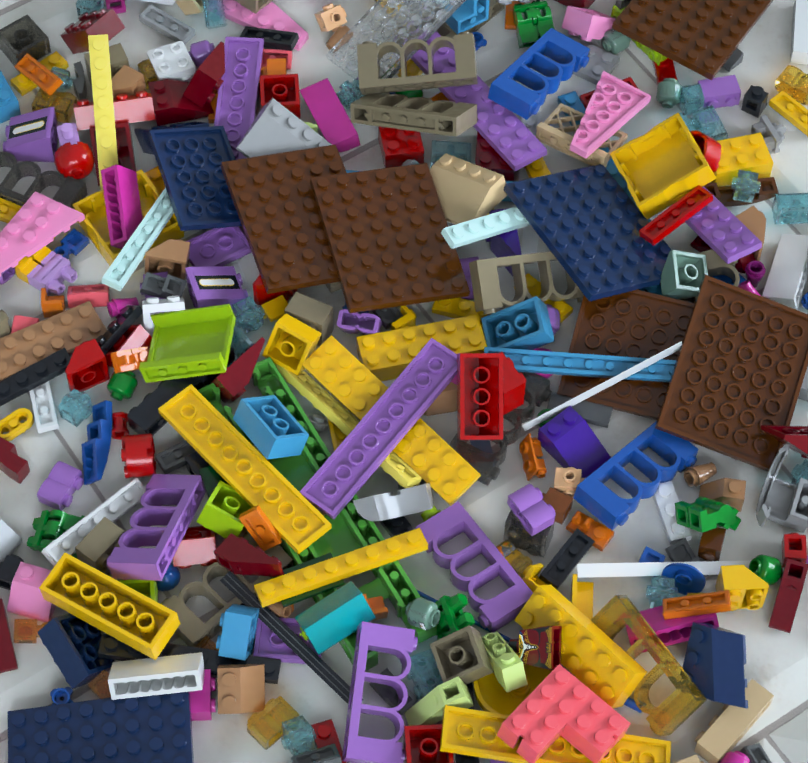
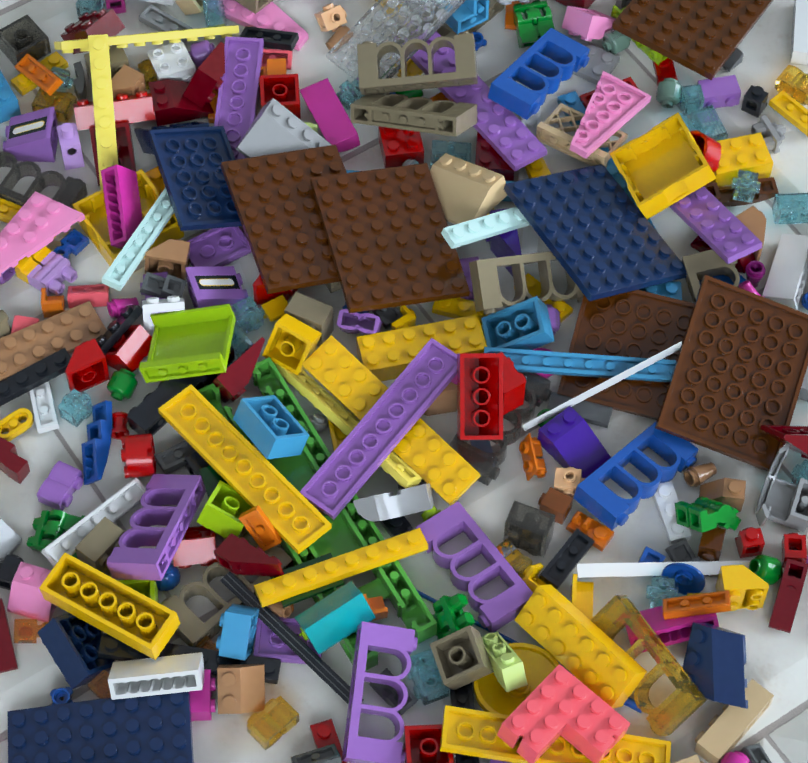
red cylinder [54,141,94,181] -> none
orange plate [110,346,149,374] -> none
clear light blue brick [281,715,316,756] -> none
sand green head [405,598,441,630] -> none
yellowish green slope [405,676,474,726] -> none
medium lavender brick [507,483,556,536] -> none
dark red torso [508,626,562,670] -> none
red plate [639,185,713,246] -> none
sand green slope [660,250,708,299] -> none
none -> light yellow plate [54,25,239,53]
none -> red brick [735,527,765,558]

